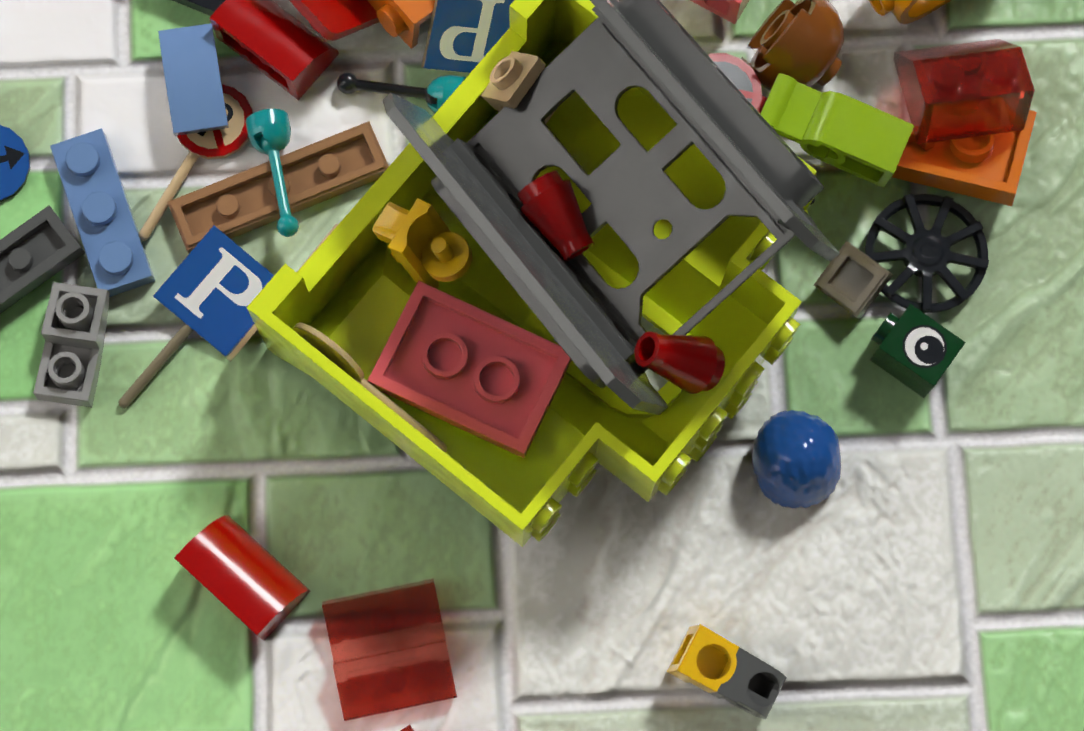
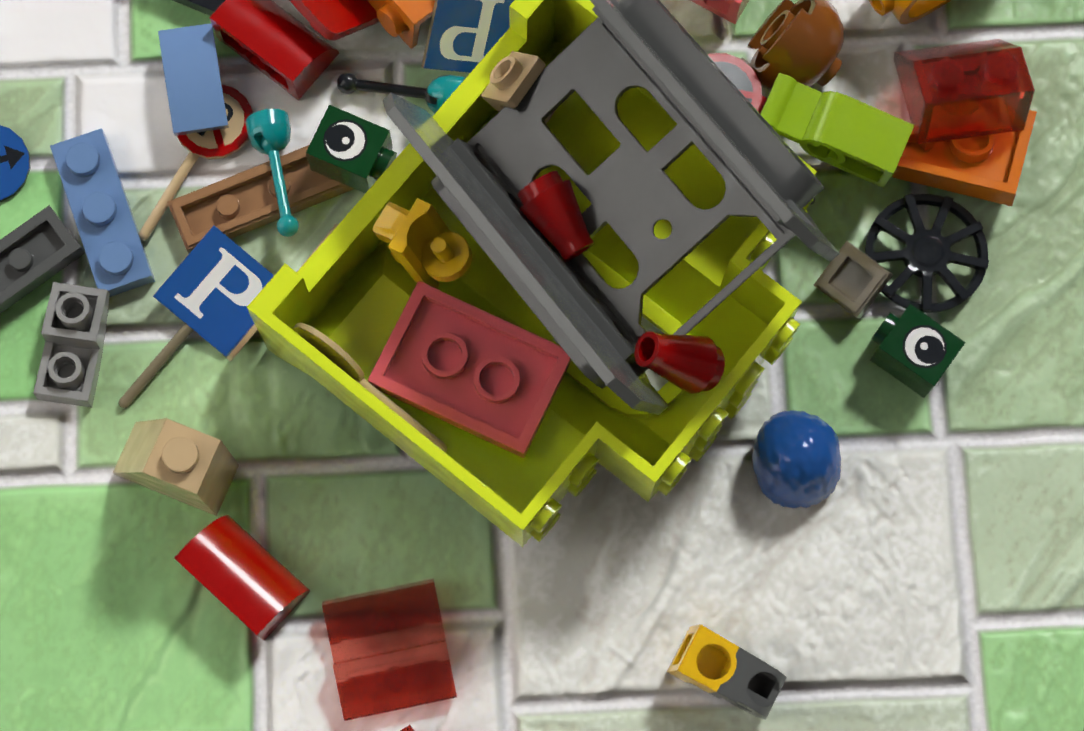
none -> tan slope [113,418,239,516]
none -> dark green brick [306,105,397,193]

